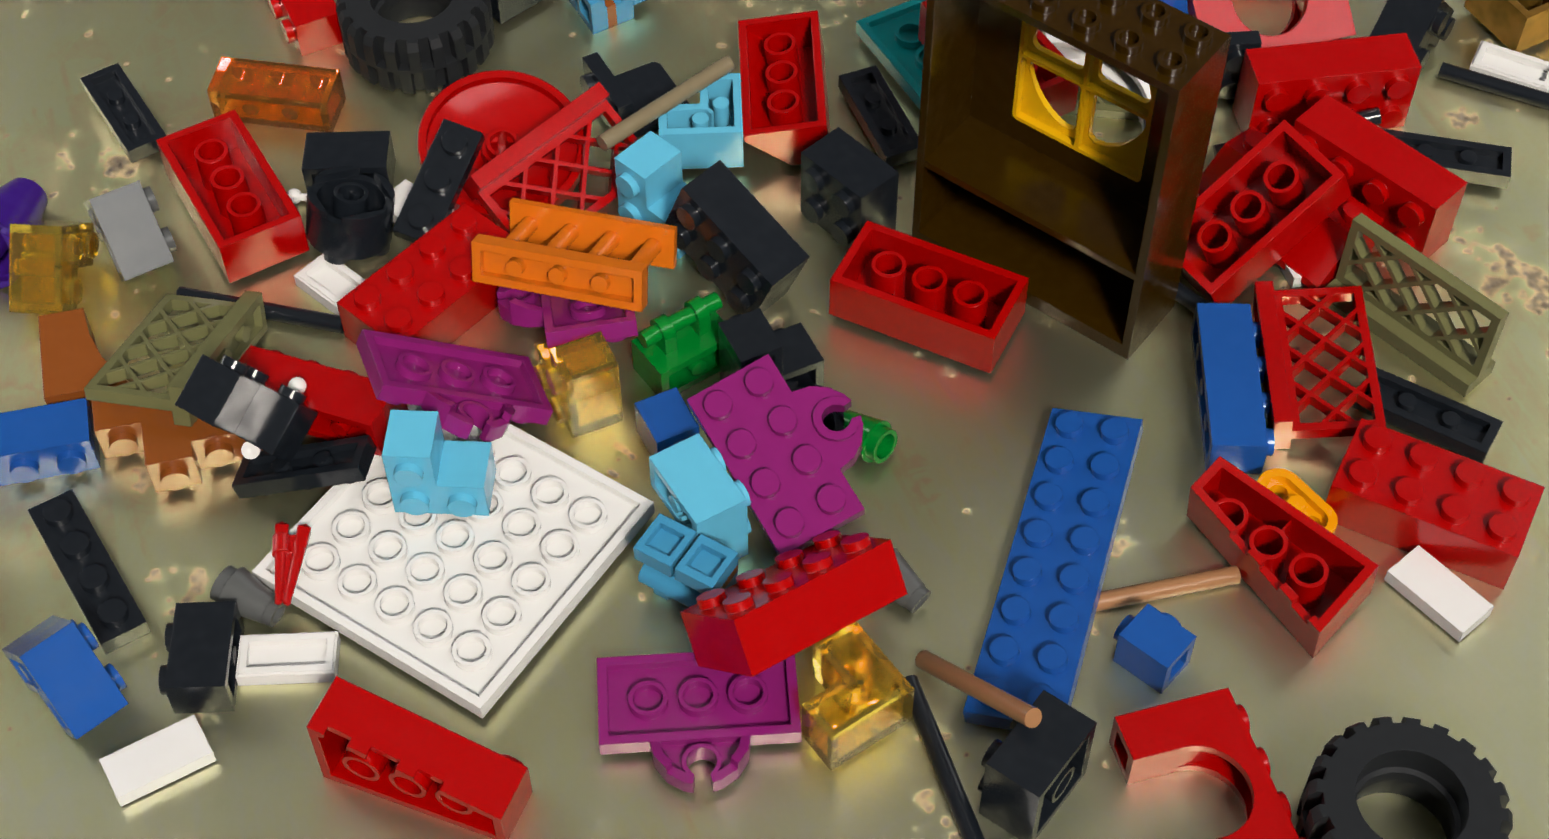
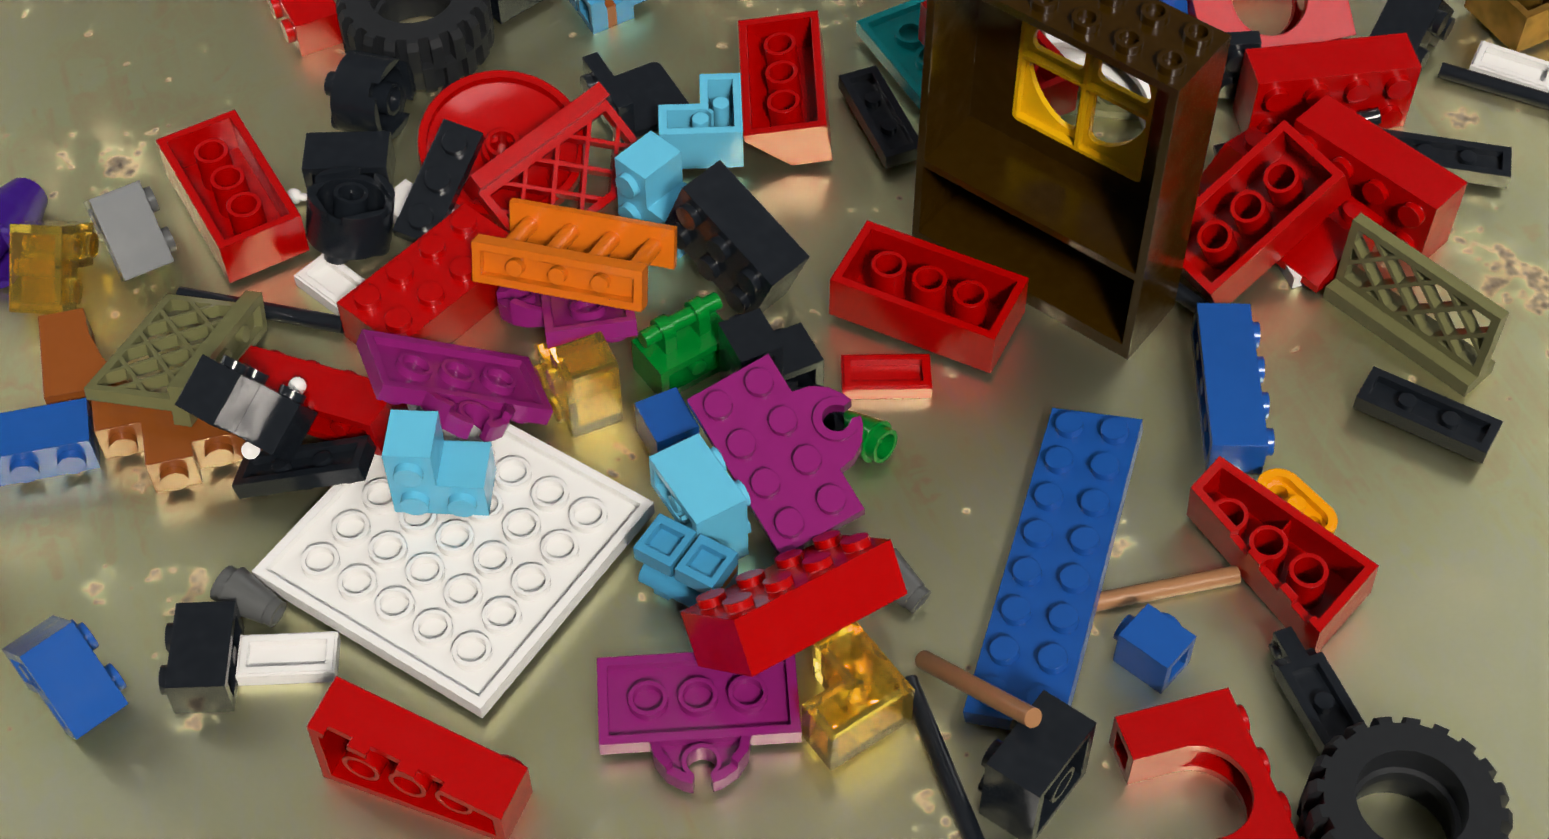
black plate [28,489,151,654] -> none
black plate [80,63,167,163] -> none
white tile [99,714,217,807] -> none
clear orange brick [207,57,346,132] -> none
red piece [272,521,311,606] -> none
dark tan bar [596,56,735,151] -> none
black brick [800,127,899,248] -> none
red fence [1253,281,1386,450] -> none
red brick [1326,418,1545,590] -> none
white tile [1384,545,1494,642] -> none
none -> black brick [324,49,414,139]
none -> red tile [841,354,932,400]
none -> black hinge [1268,626,1368,755]

